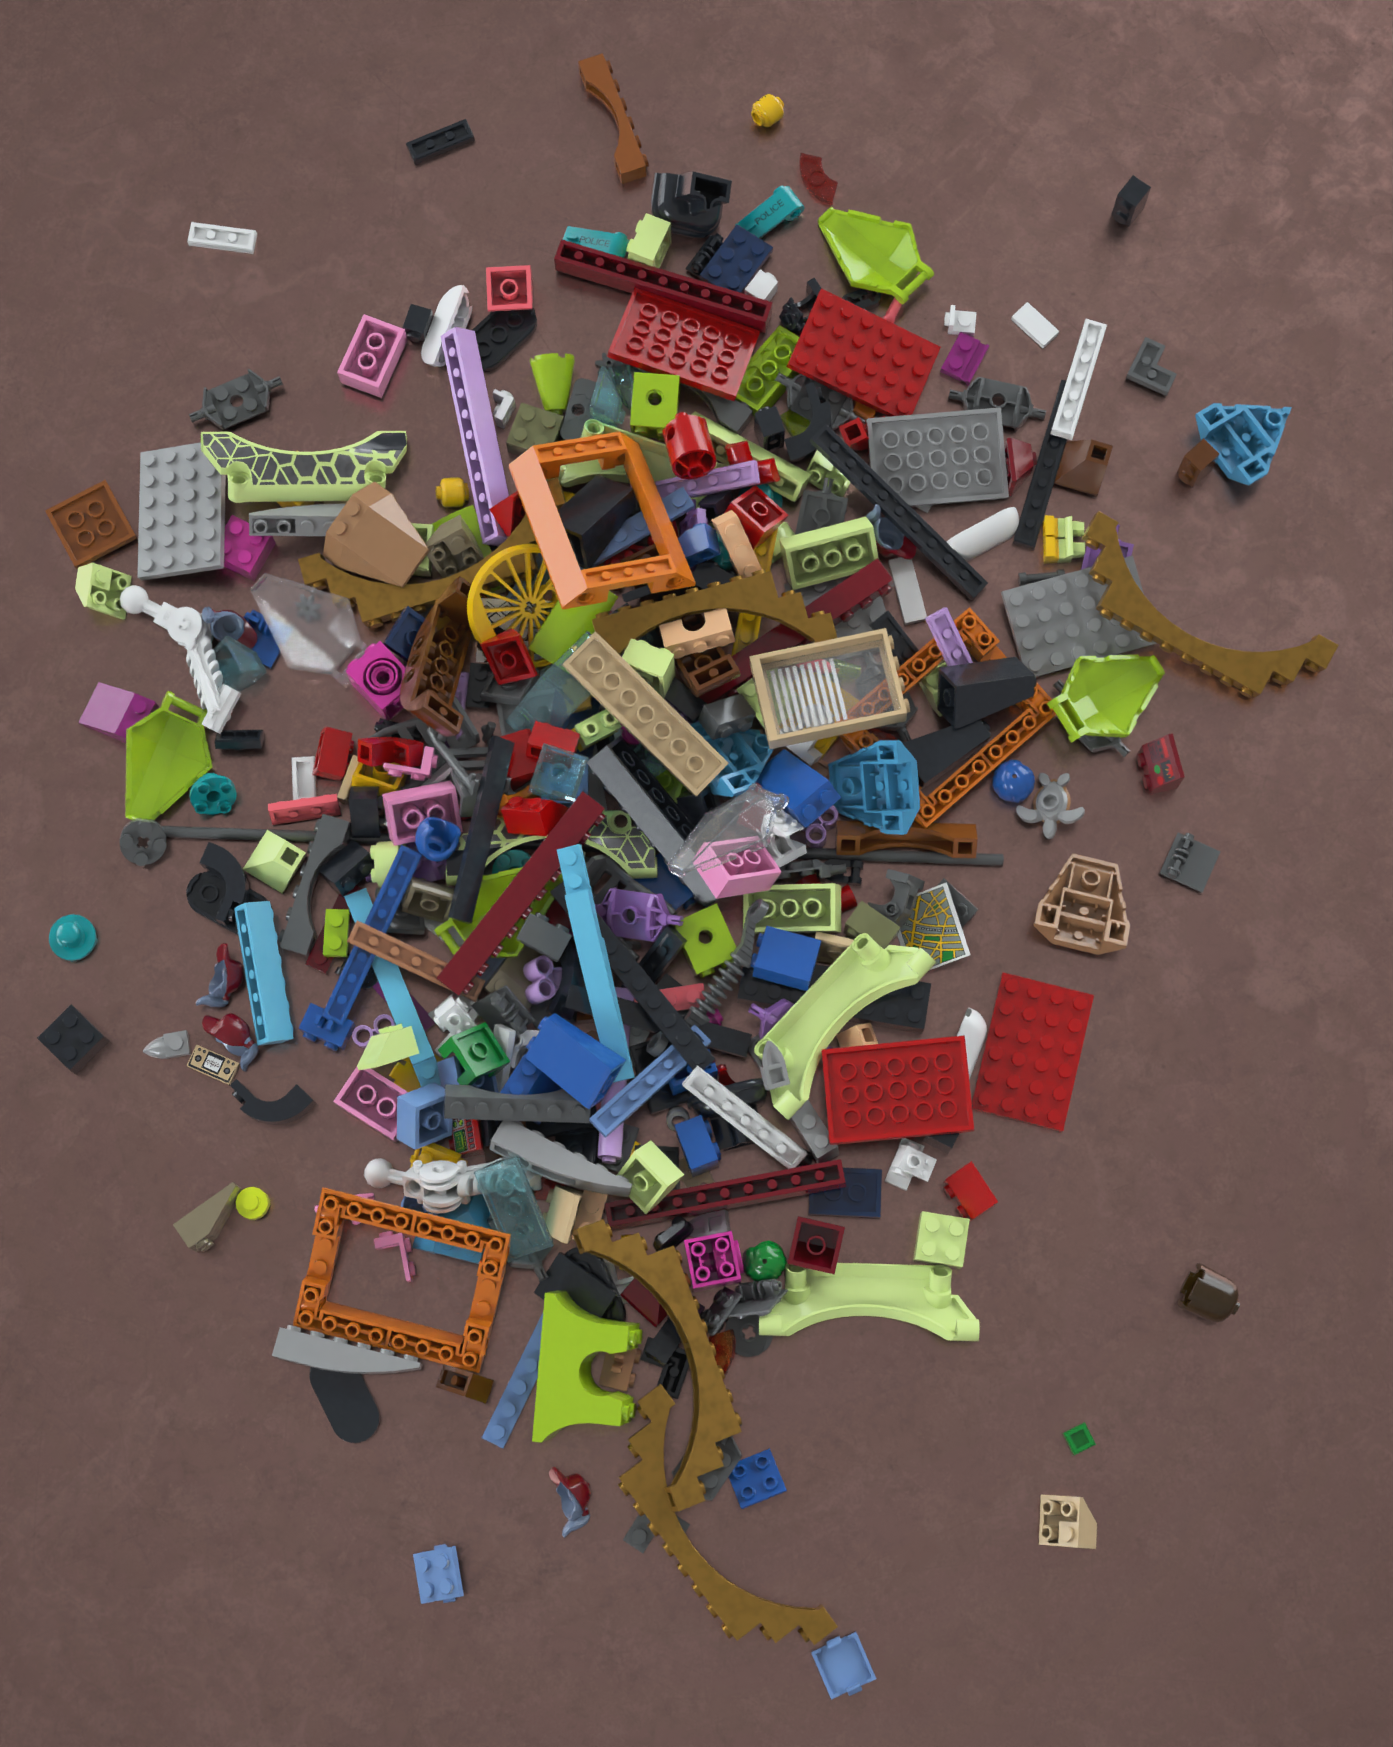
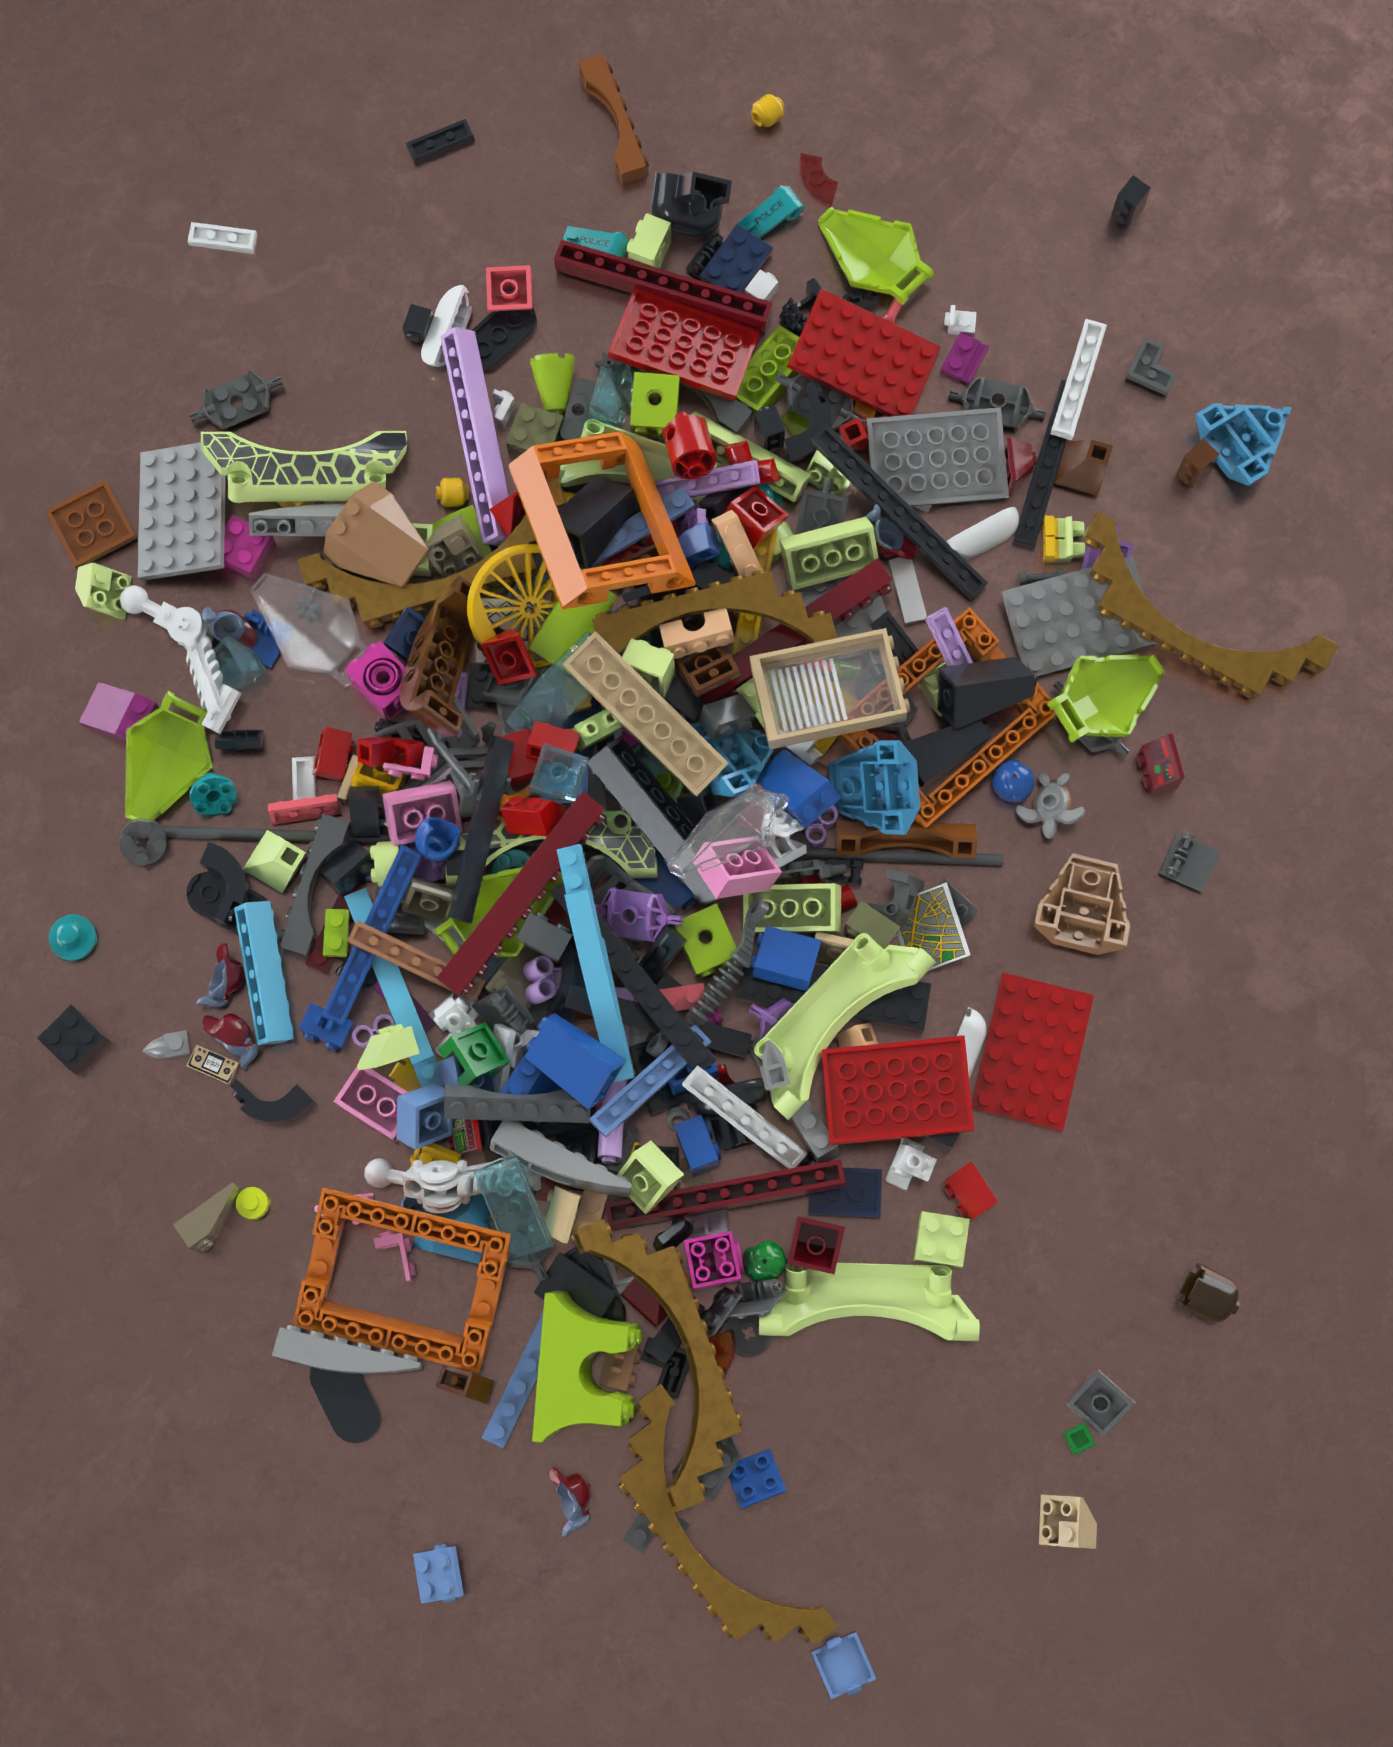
bright pink brick [337,314,408,398] -> none
white tile [1011,302,1059,348] -> none
none -> dark grey slope [1067,1369,1136,1437]

